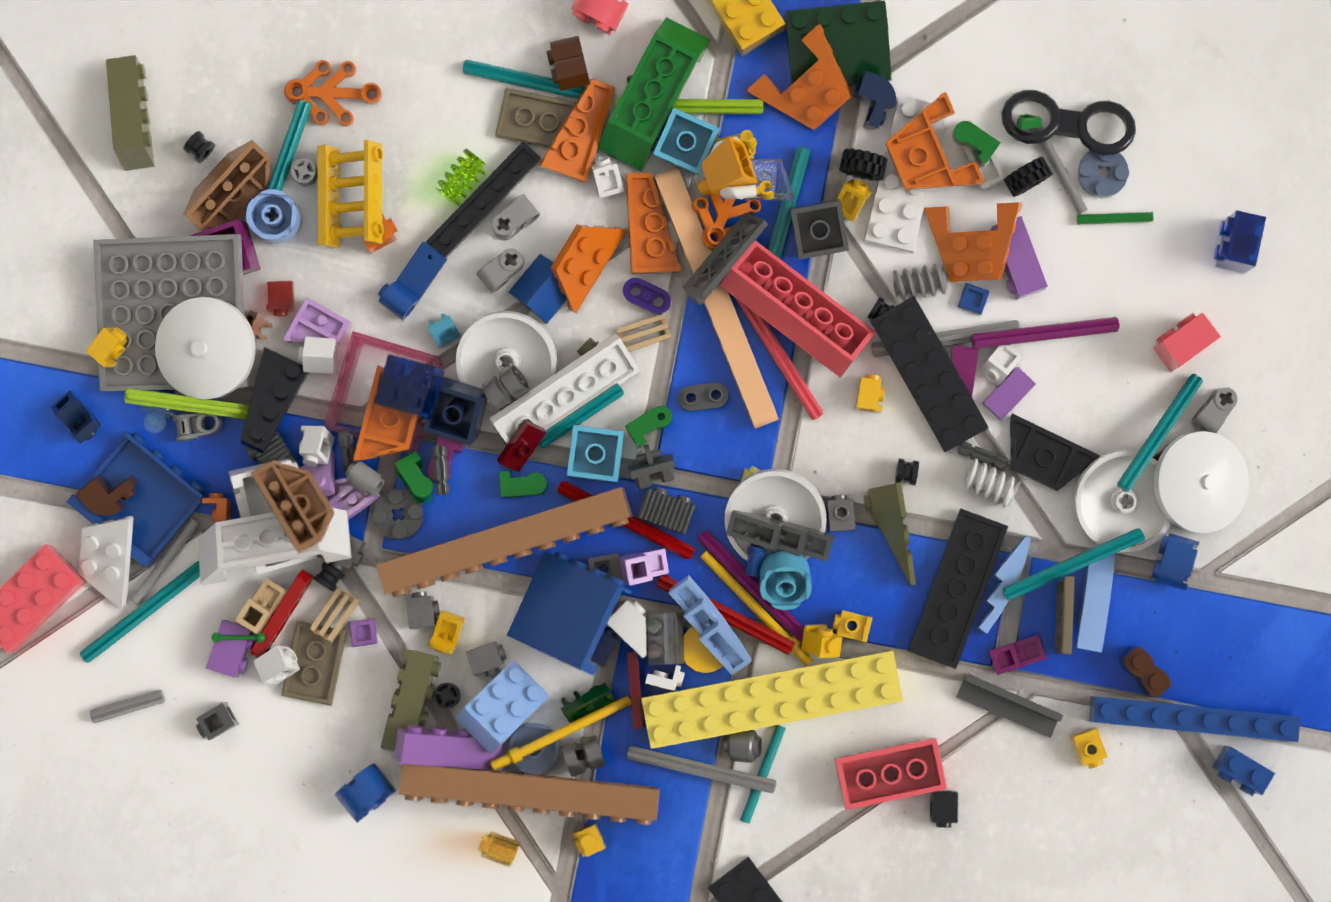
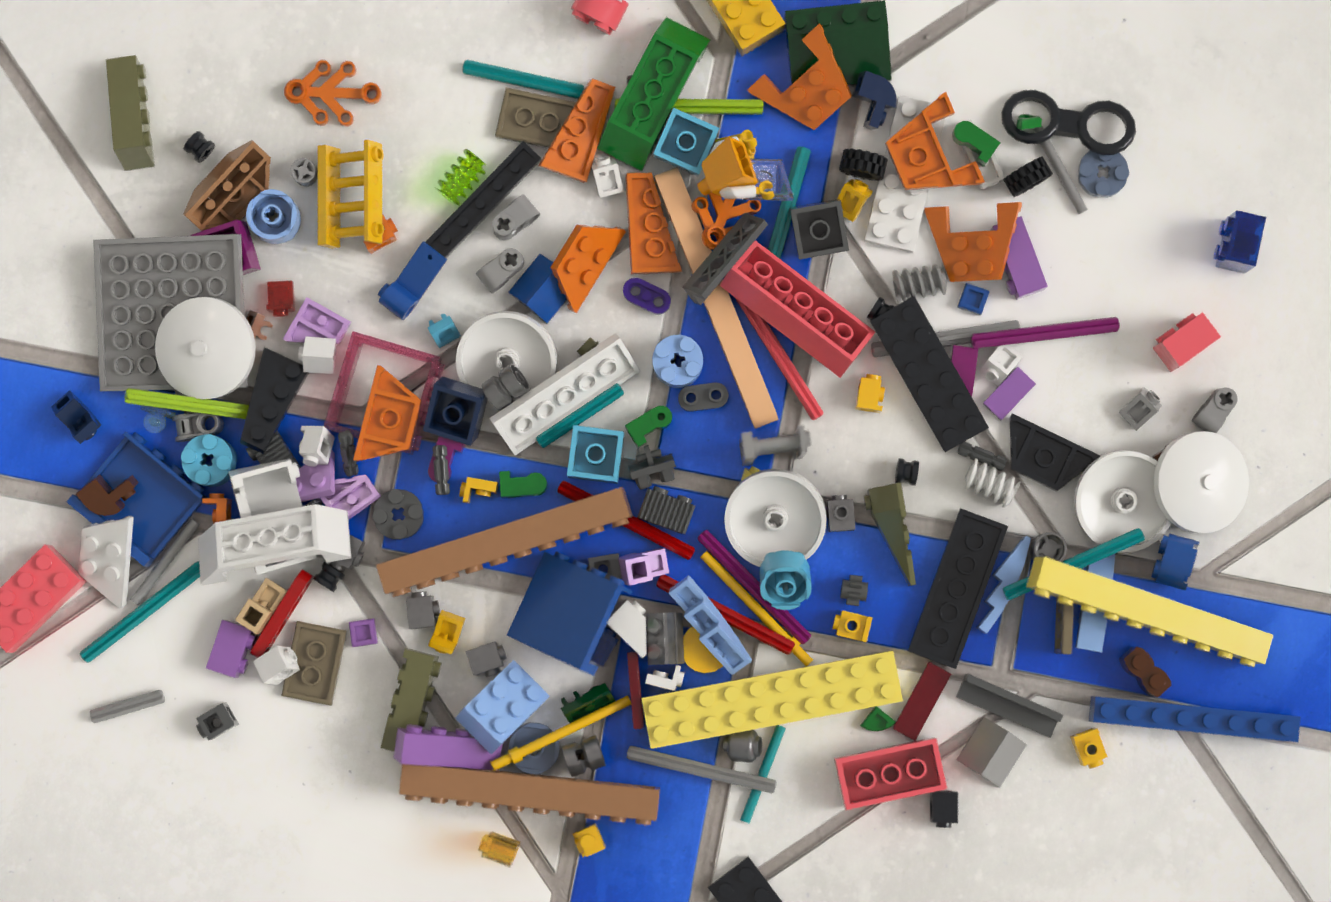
yellow brick [85,327,128,368] -> none
green hinge [211,632,265,643] -> none
medium nougat wedge [251,460,335,553] -> none
teal axle [267,100,312,191] -> none
tan tile [310,587,360,644] -> none
blue brick [334,763,396,823] -> none
light grey brick [345,461,384,497] -> none
clear blue brick [374,354,445,420] -> none
green leg [394,451,434,504] -> none
black wheel [434,683,461,708] -> none
dark red plate [497,420,547,472] -> none
reddish brown brick [546,36,590,91] -> none
tan tile [617,314,672,352] -> none
dark grey slope [726,510,835,562] -> none
blue pin [745,543,767,577] -> none
yellow brick [801,624,842,658] -> none
magenta slope [989,634,1047,675] -> none
green bar [1077,212,1153,225] -> none
teal axle [1117,374,1203,492] -> none
blue brick [1212,745,1275,796] -> none
none -> medium azure brick [181,434,237,487]
none -> yellow bracket [459,477,499,504]
none -> light blue brick [652,335,703,388]
none -> light grey fence [739,425,811,466]
none -> dark grey gear [840,575,868,606]
none -> green tile [860,706,896,731]
none -> dark red tile [892,662,951,741]
none -> light grey slope [956,717,1027,787]
none -> light yellow brick [1026,557,1273,667]
none -> flat silver wheel [1029,532,1067,562]
none -> light grey bracket [1119,388,1162,431]

